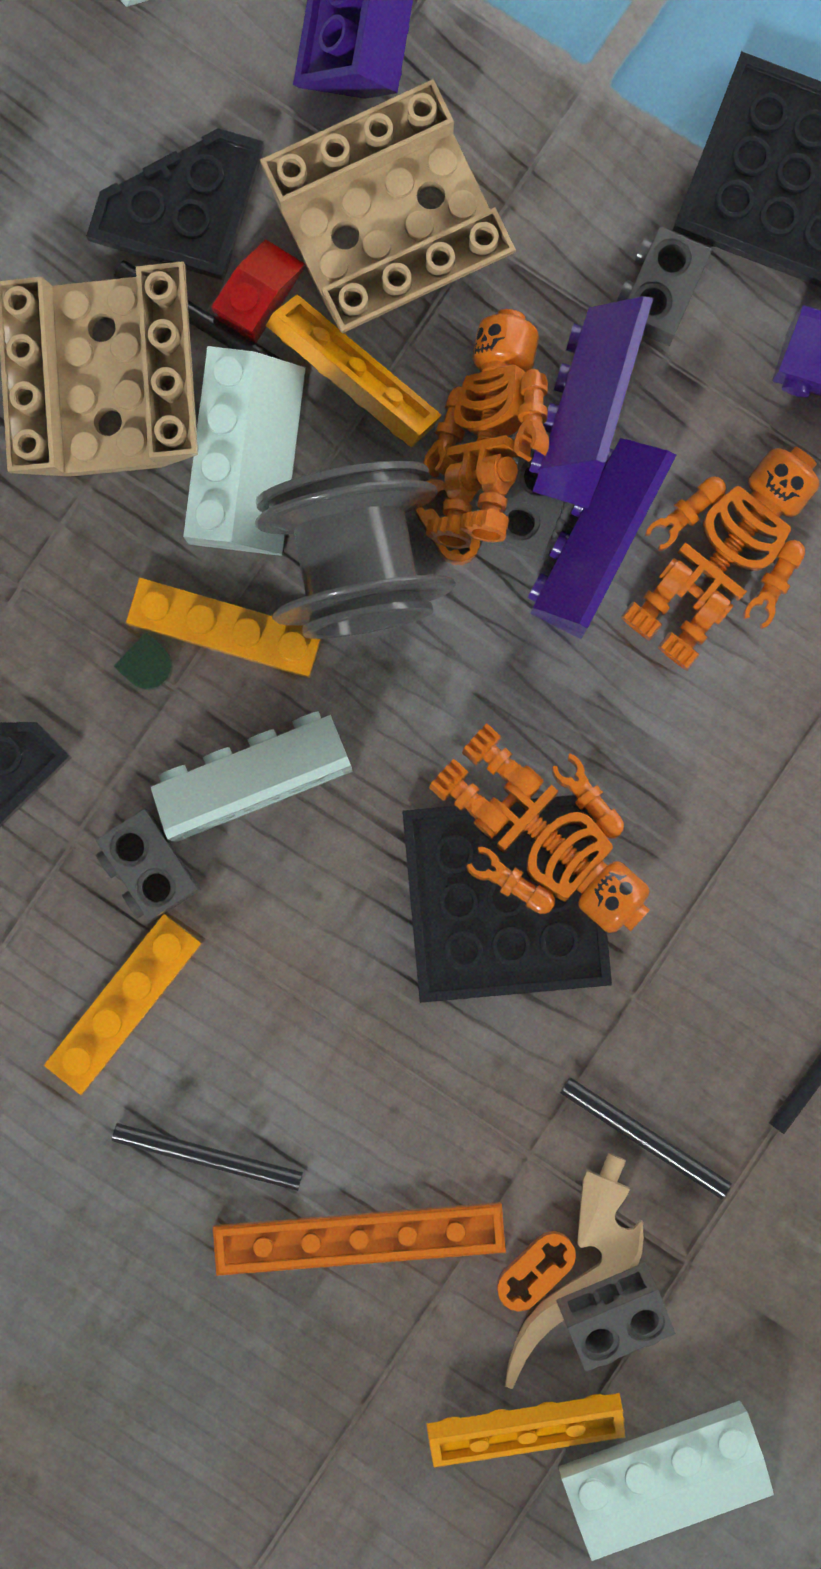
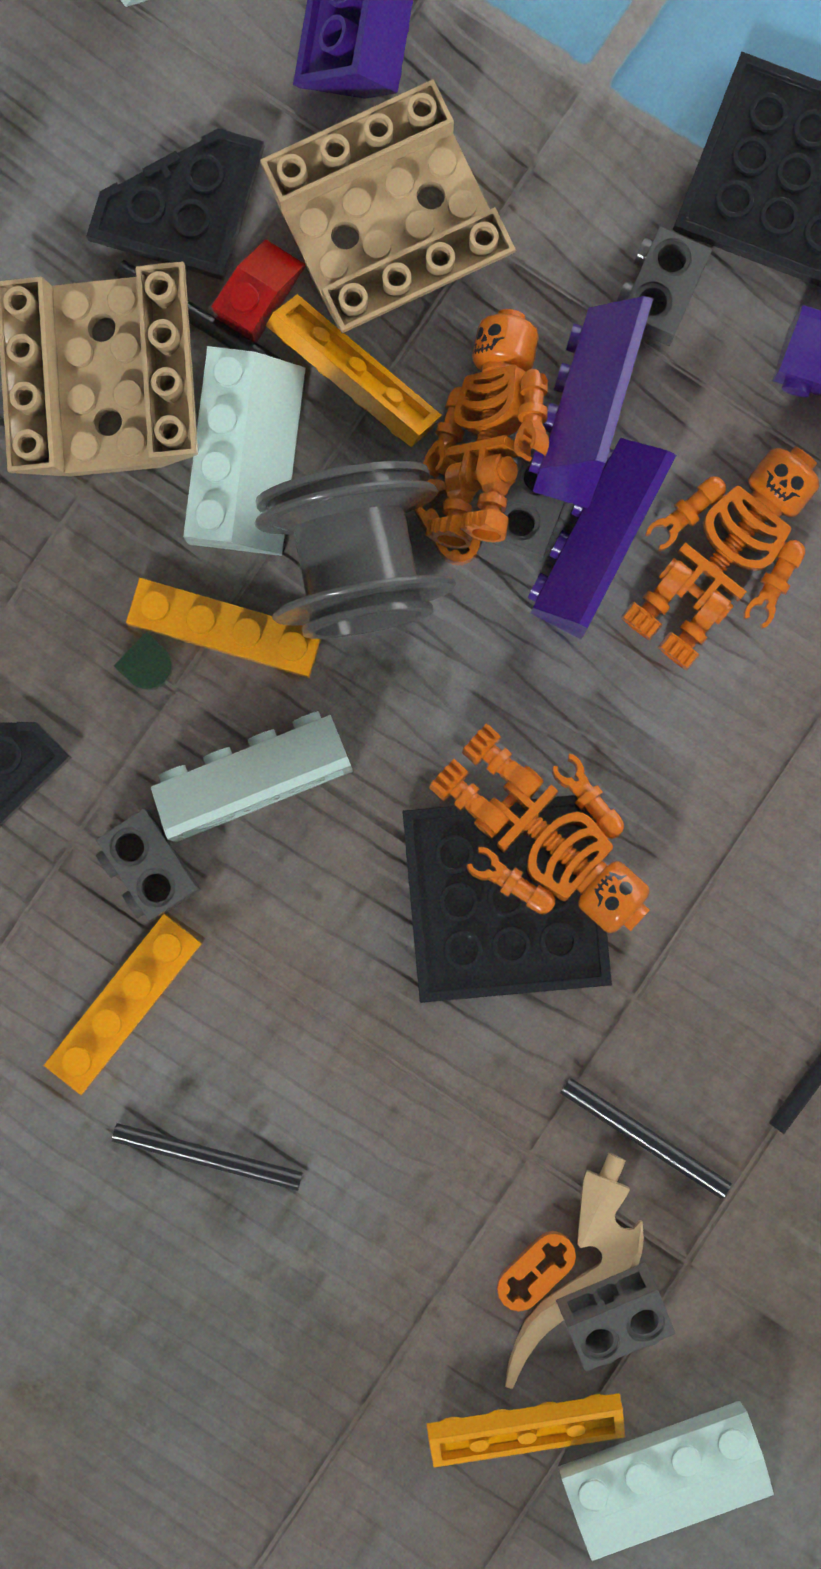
orange tile [213,1202,506,1276] -> none

